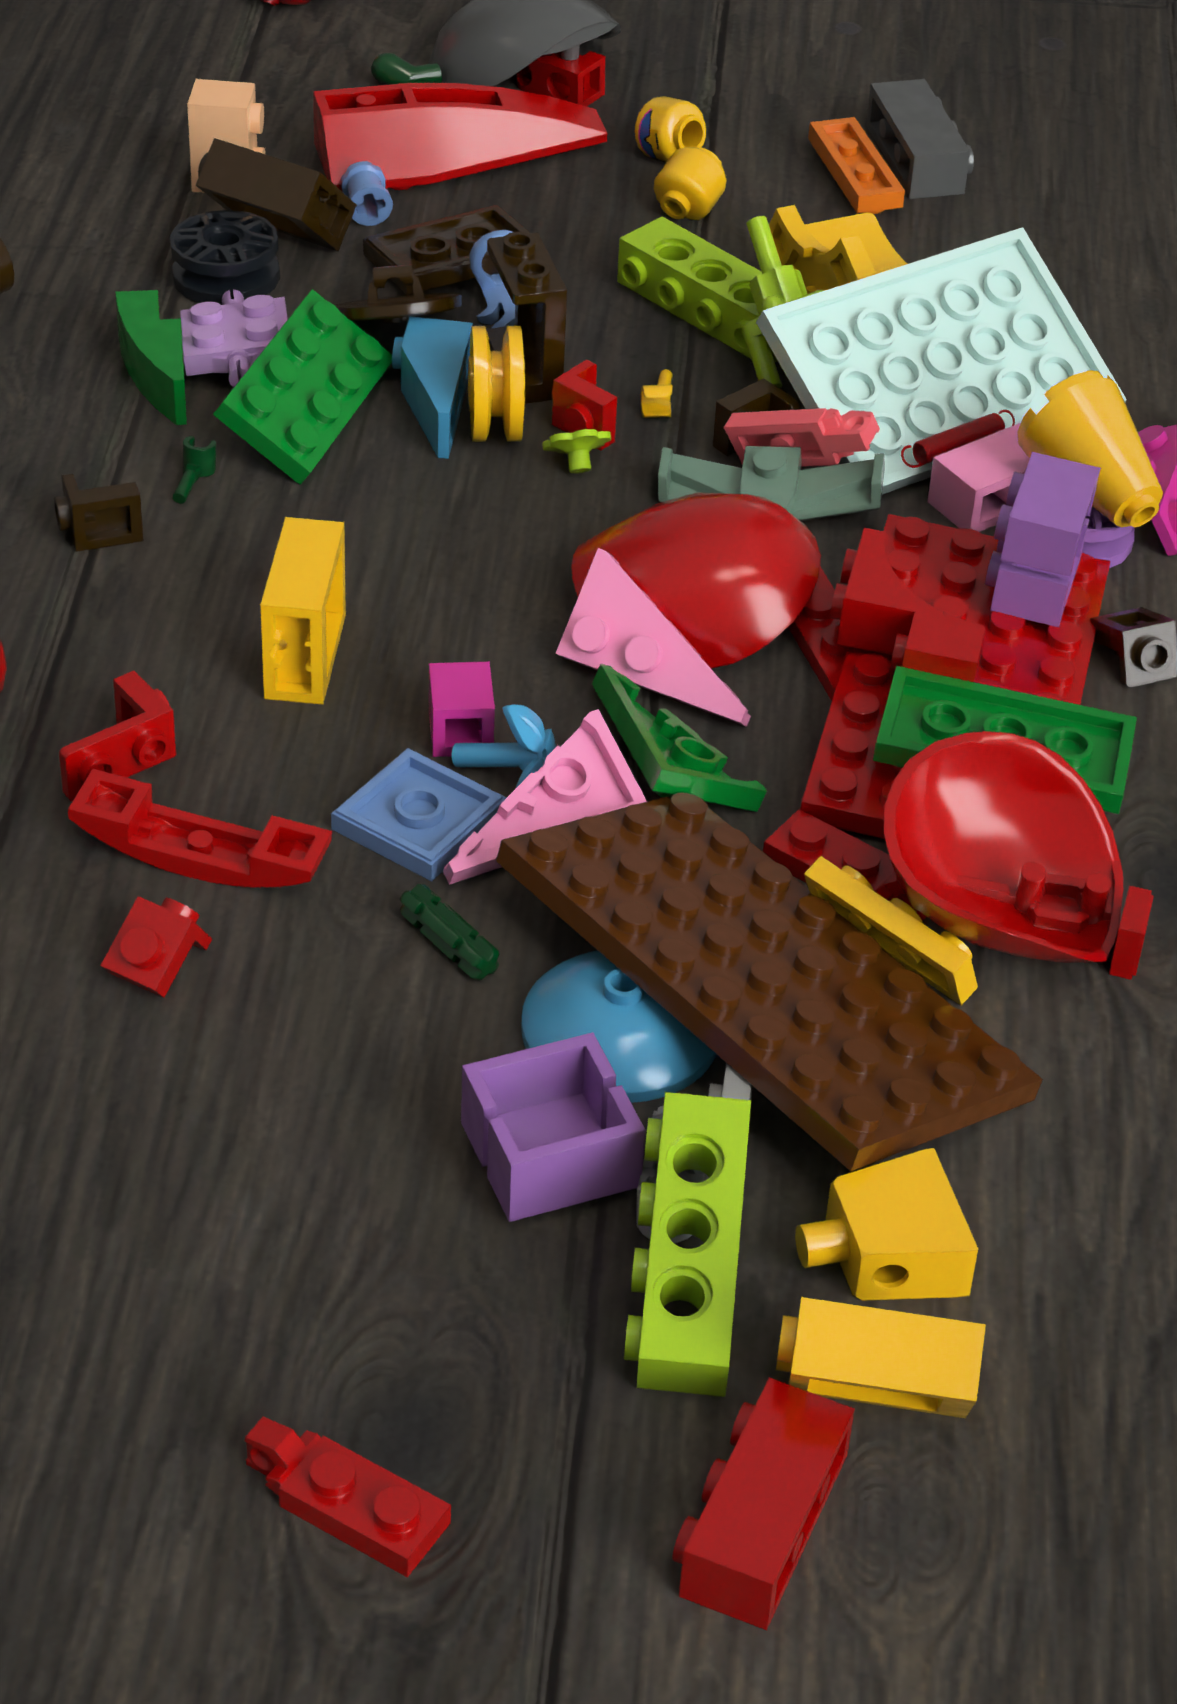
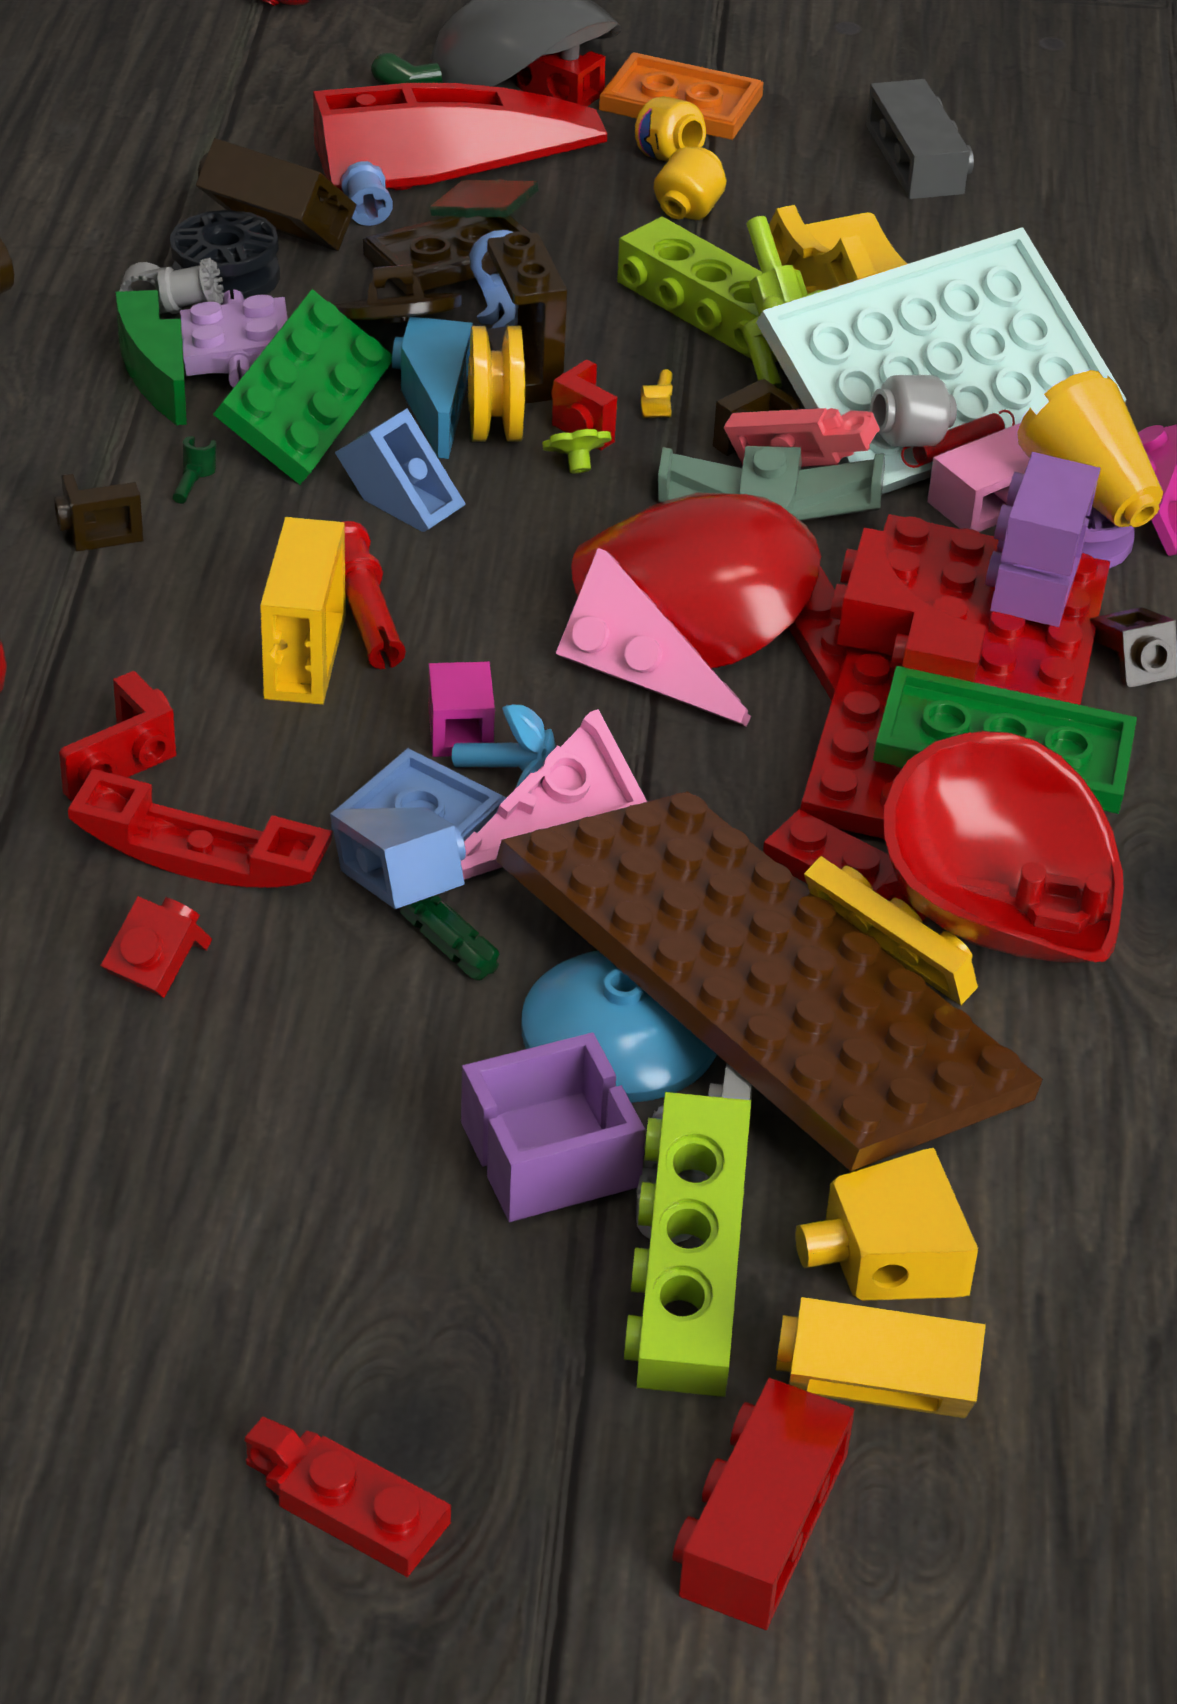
light nougat brick [187,79,265,193] -> none
green wing [592,664,767,812] -> none
orange plate [808,117,905,214] -> none
red tile [1109,885,1154,980] -> none
none -> light grey connector [119,258,224,314]
none -> medium blue slope [330,807,466,909]
none -> medium blue slope [335,408,466,532]
none -> red pin [342,521,406,669]
none -> piece [430,179,538,218]
none -> orange tile [599,52,764,140]
none -> light grey head [870,375,957,447]

